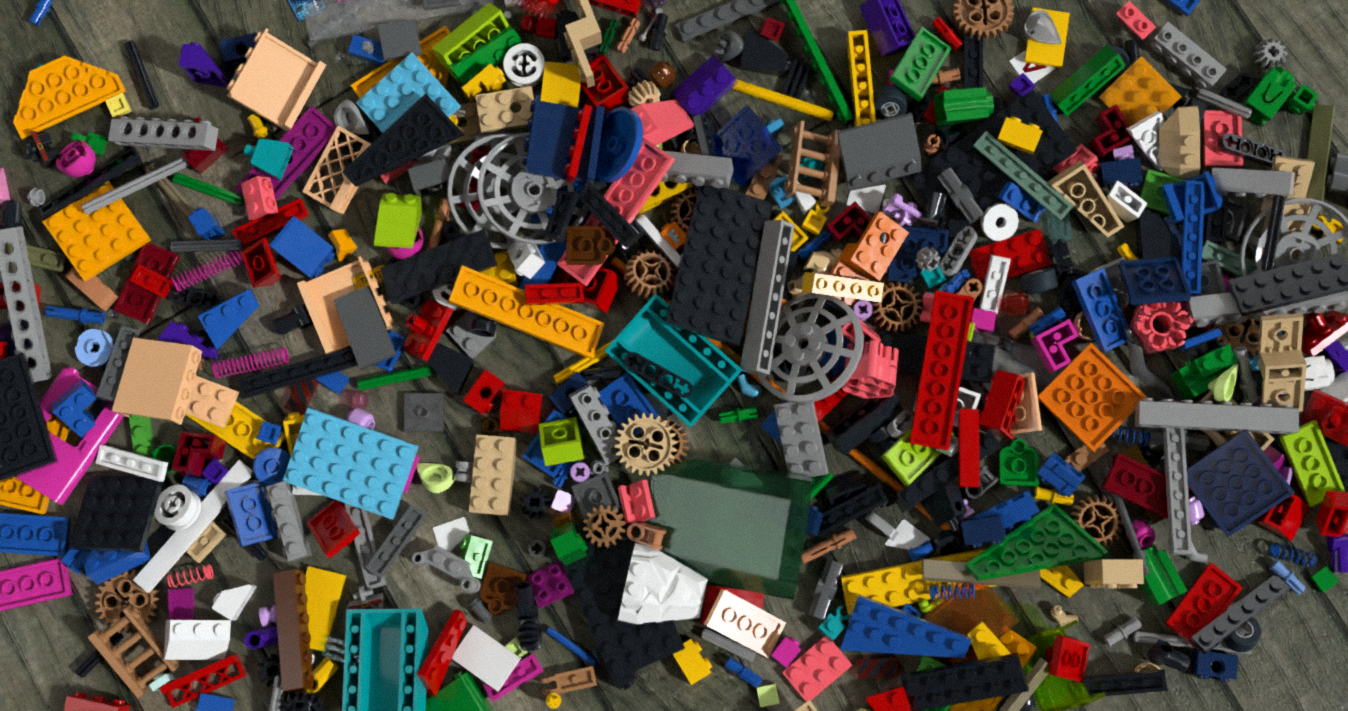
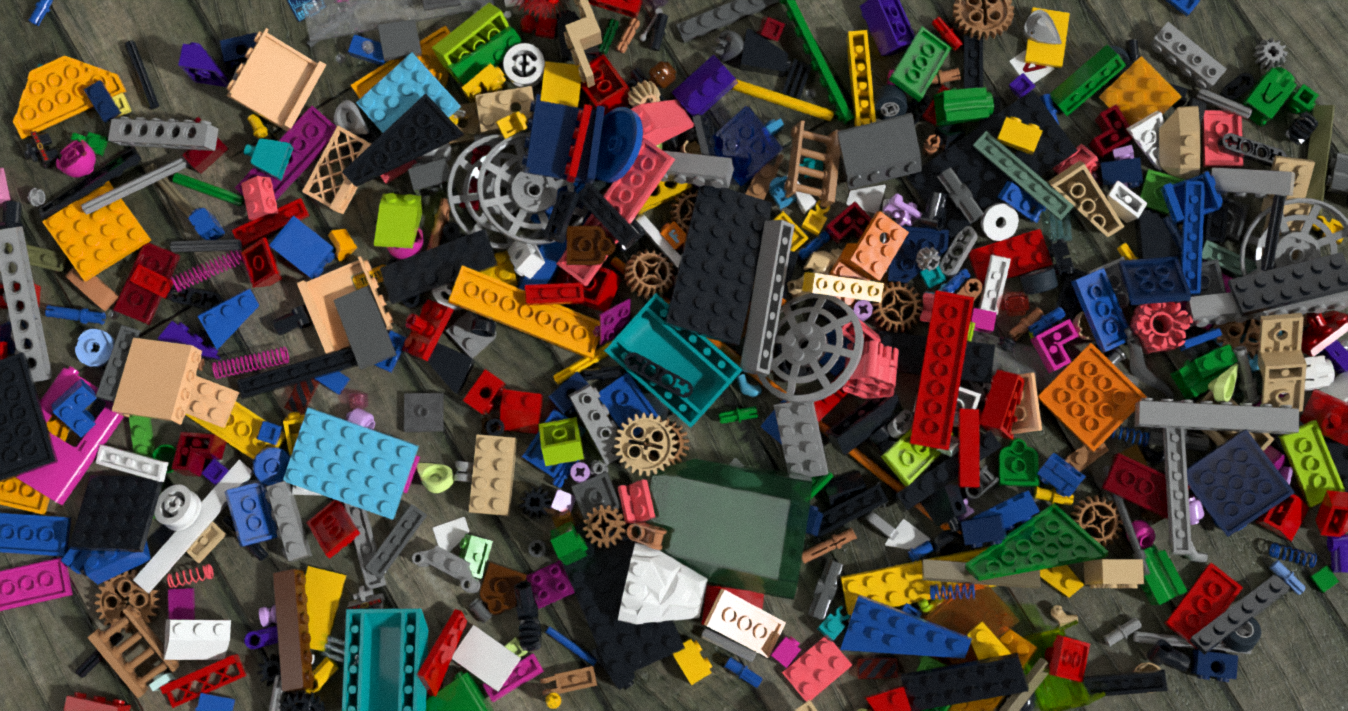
blue cone [182,476,214,497] -> none
white slope [212,584,257,620] -> none
green axle [357,365,433,391] -> none
yellowish green tile [756,684,780,707] -> none
coral bracket [1116,1,1156,40] -> none
none -> dark blue plate [84,80,122,123]
none -> black bush [486,419,505,436]
none -> yellow bracket [496,111,528,139]
none -> magenta hinge [593,299,630,345]
none -> dark grey bush [1106,347,1126,366]
none -> black gear [1285,112,1318,145]

